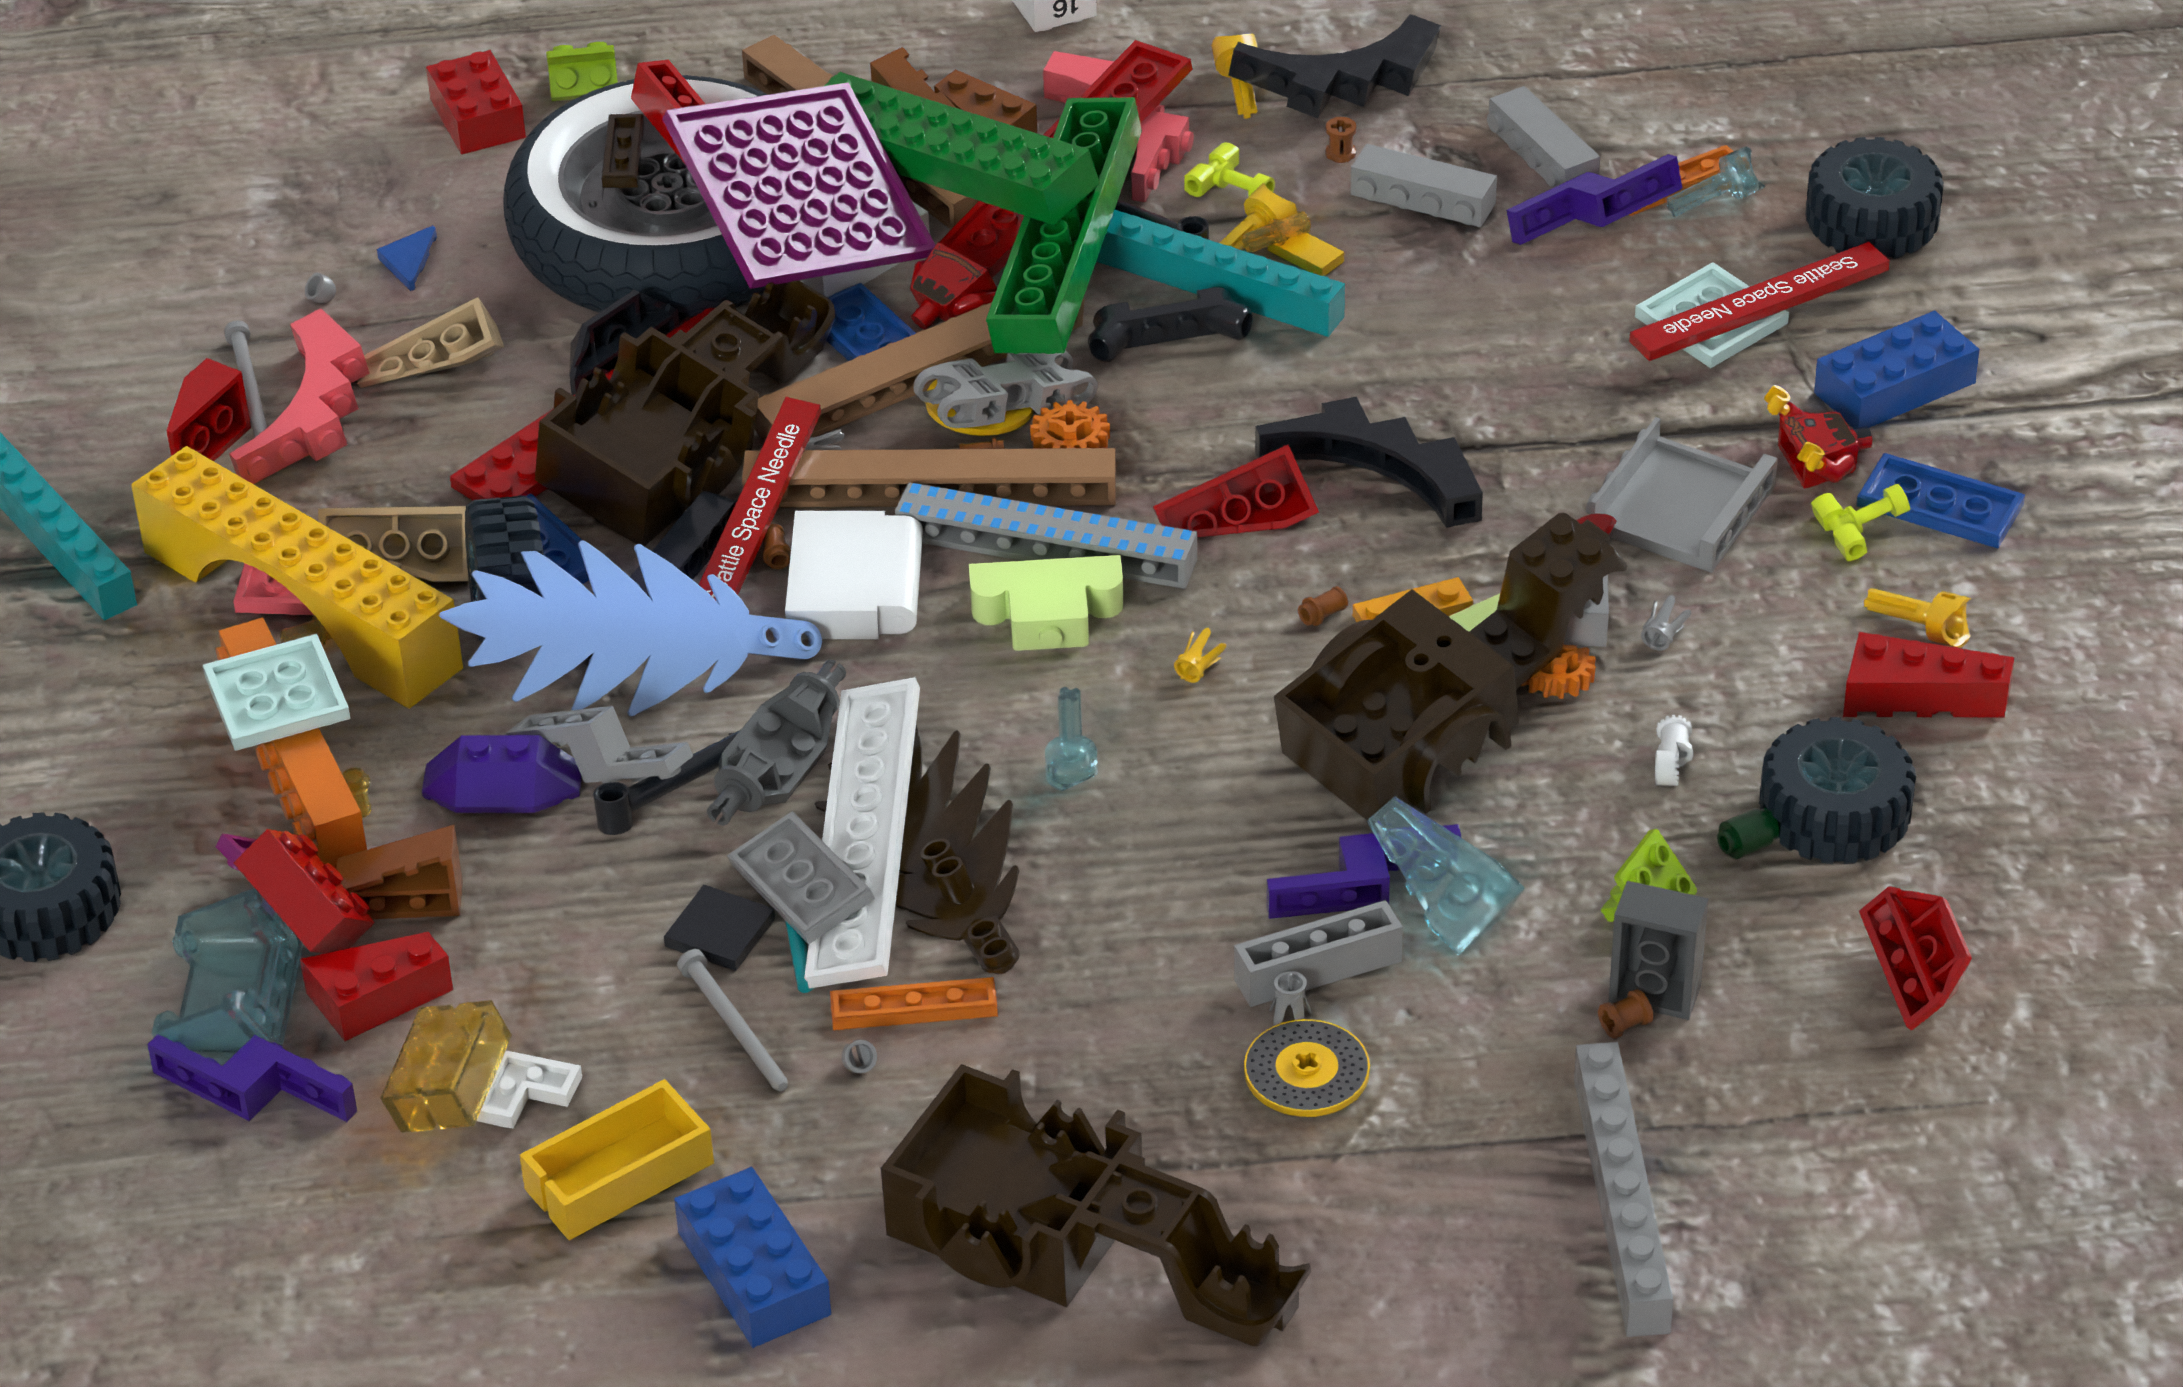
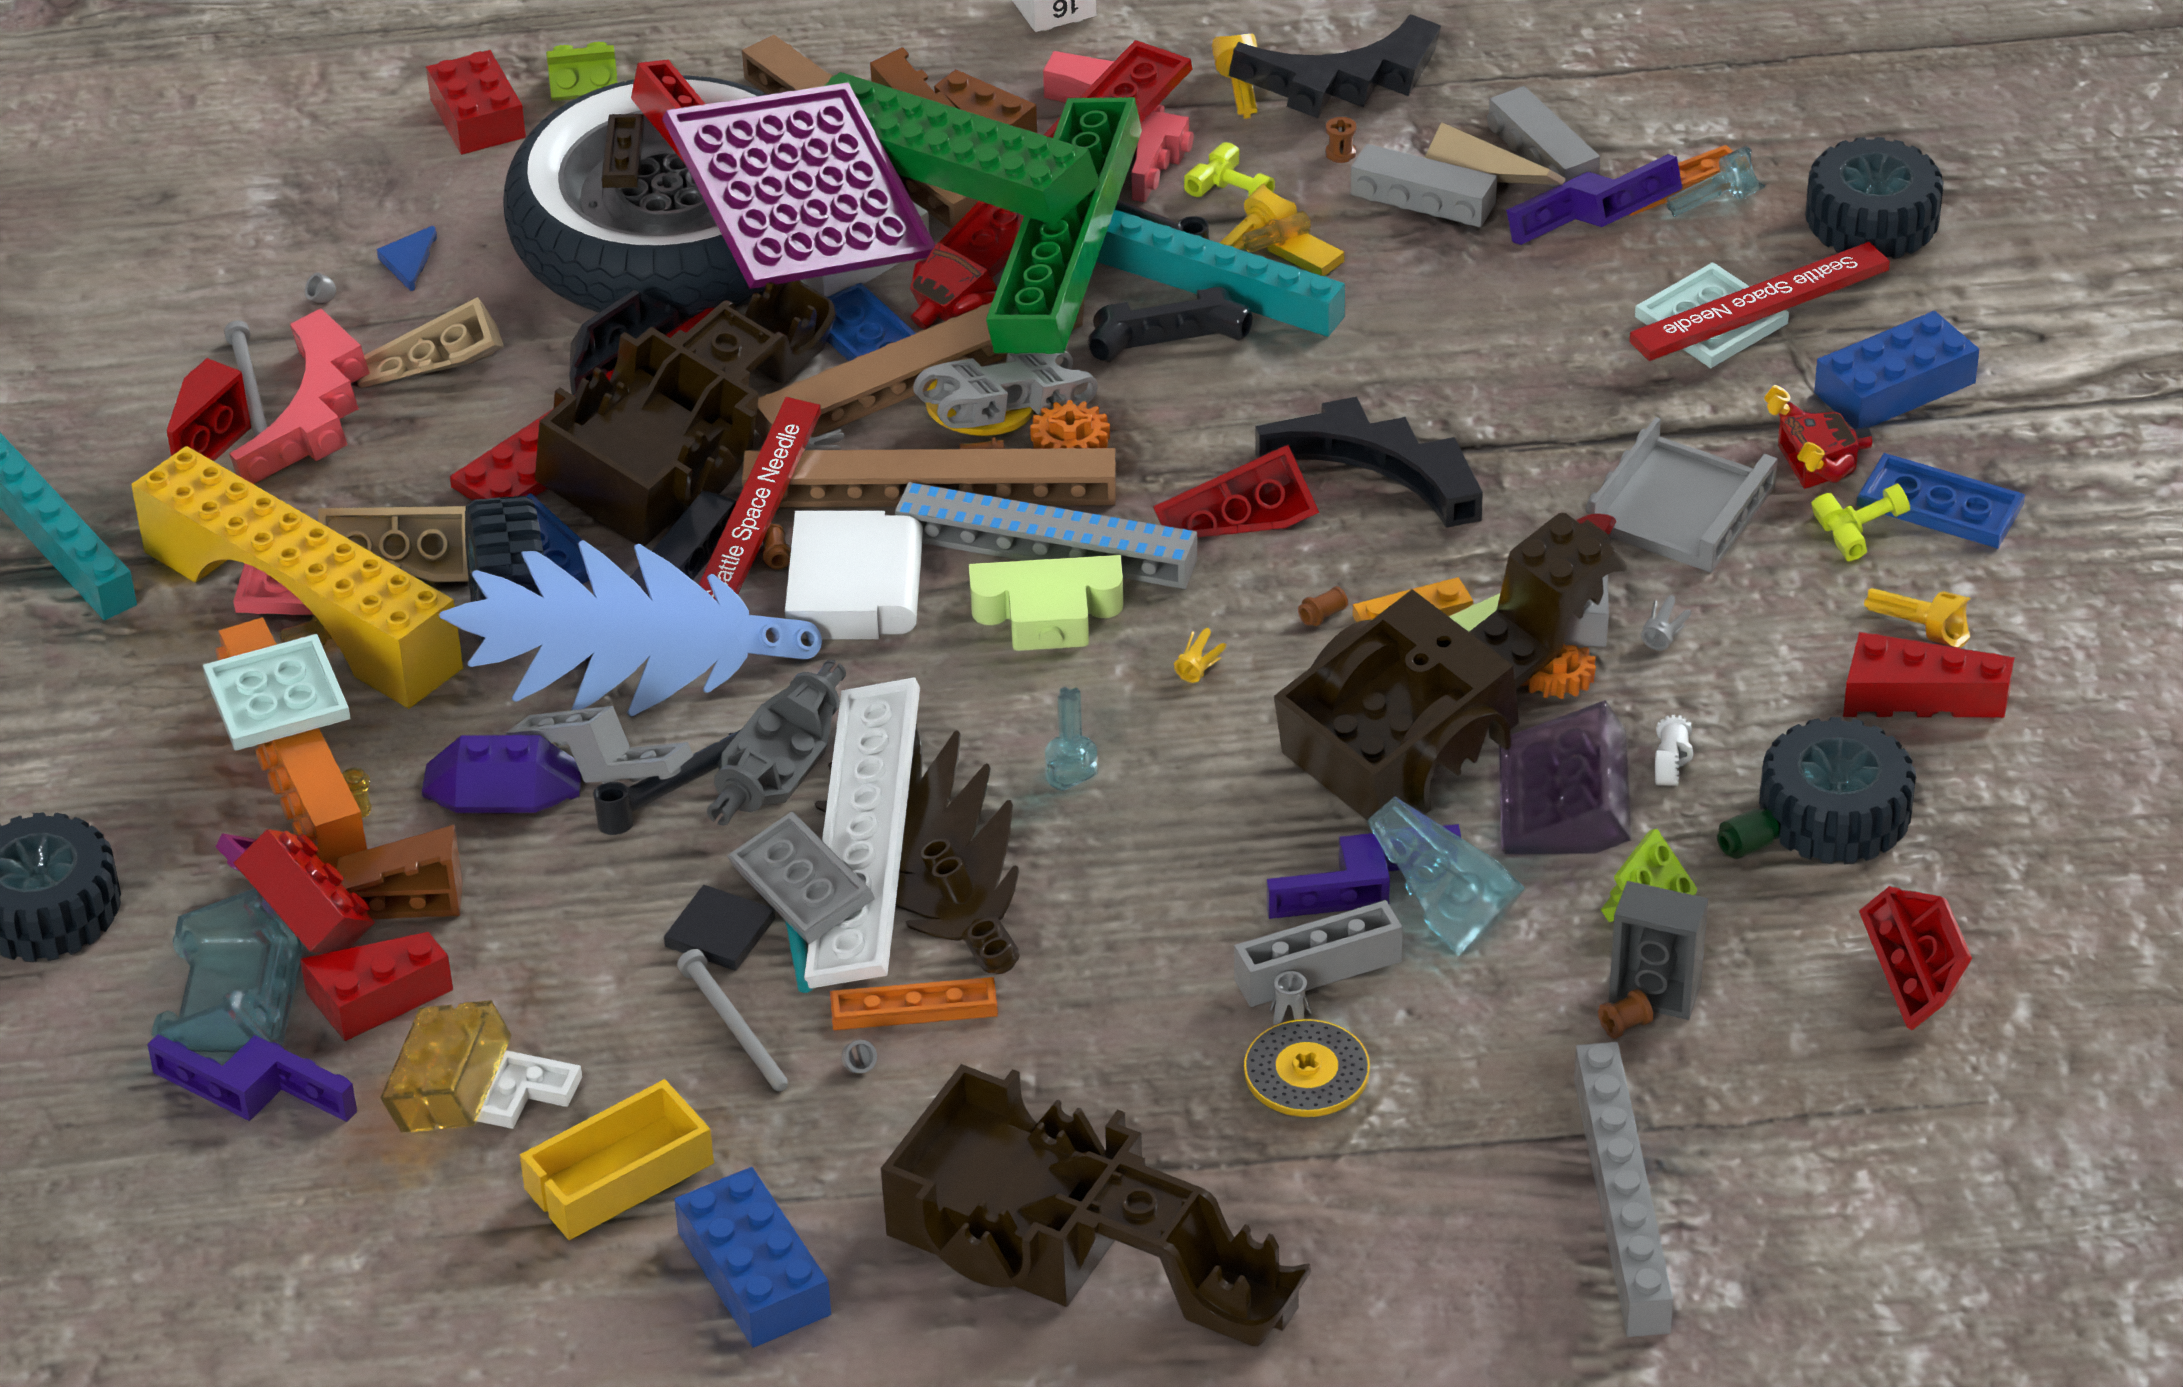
none -> tan wedge [1424,122,1566,185]
none -> clear purple slope [1499,700,1631,854]

